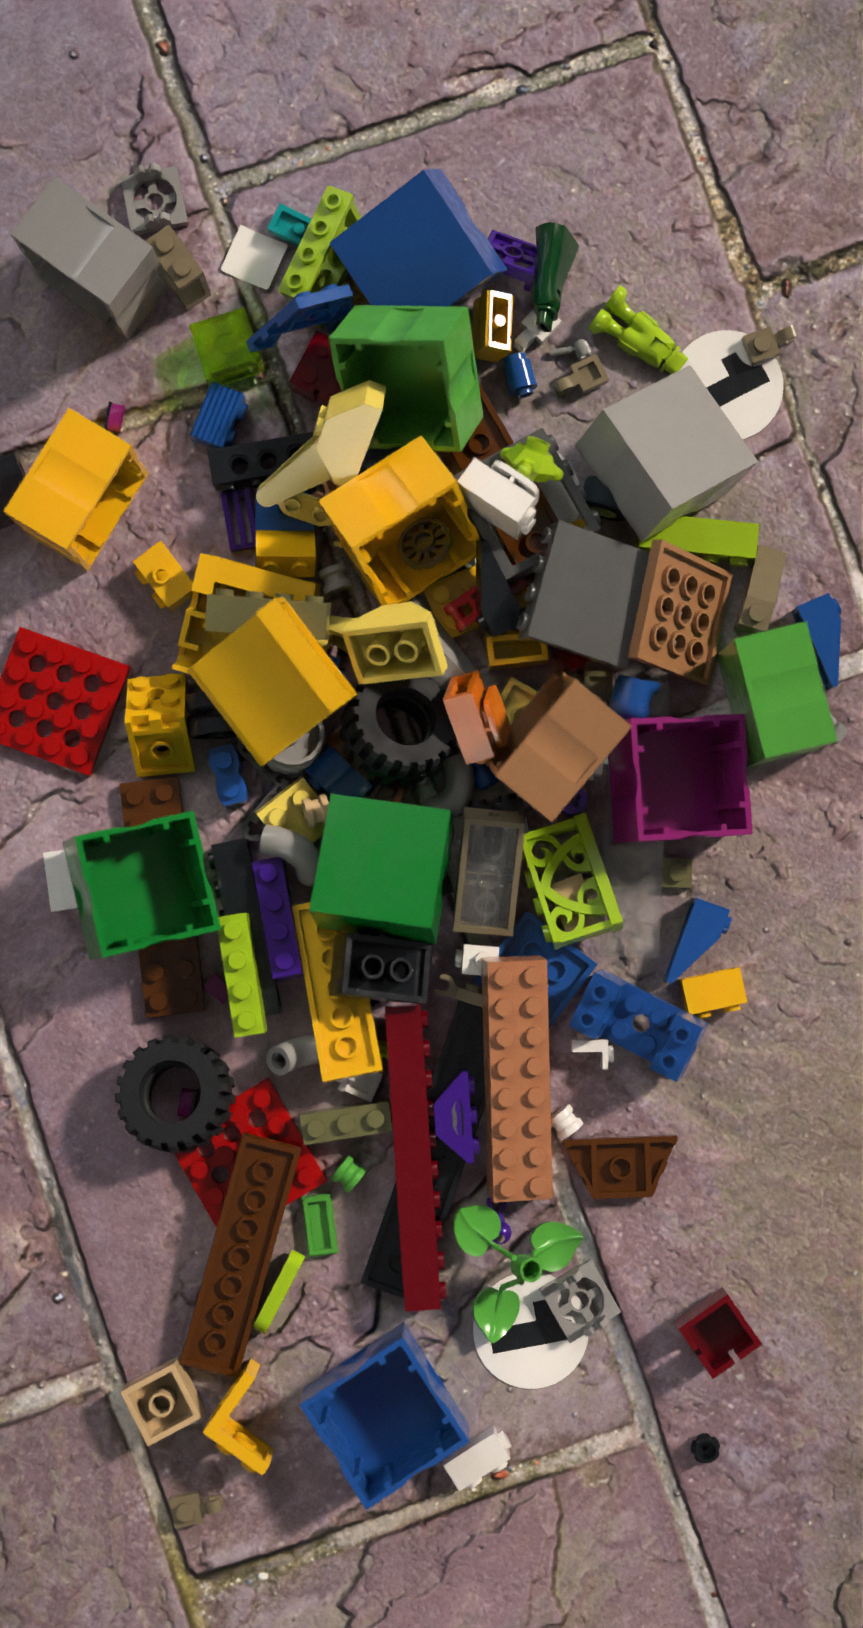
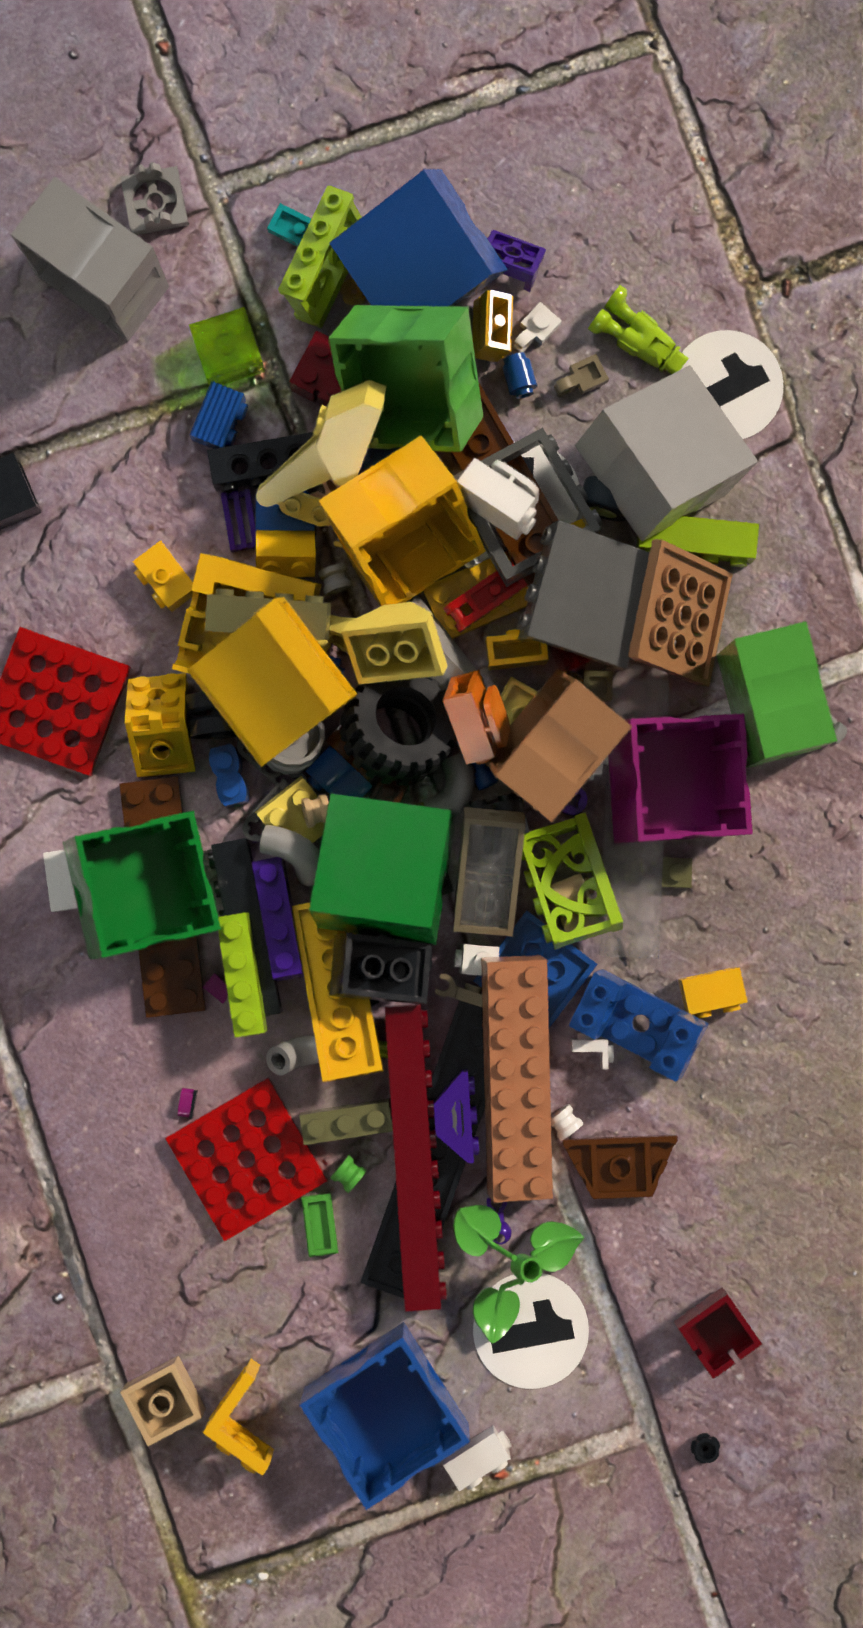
yellow tile [3,407,149,571] -> none
magenta piece [104,401,125,433] -> none
black tyre [115,1035,236,1154] -> none
dark tan panel [145,224,211,311] -> none
dark tan plate [168,1490,224,1529] -> none
reddish brown plate [180,1132,301,1378] -> none
white sticker [221,225,288,289] -> none
blue wing [246,284,353,353] -> none
lime beam [252,1249,305,1334] -> none
white bracket [337,1072,383,1102] -> none
flat silver wheel [398,518,452,570] -> none
black slope [475,539,522,637] -> none
lime rock [500,436,564,482] -> none
dark green piece [532,222,579,332] -> none
light grey piece [539,1259,621,1343] -> none
light grey hand [549,339,592,360] -> none
blue helmet [609,675,661,720] -> none
blue slope [663,898,732,984] -> none
dark tan slope [733,545,787,634] -> none
dark tan plate [741,325,798,366] -> none
blue slope [791,593,841,691] -> none

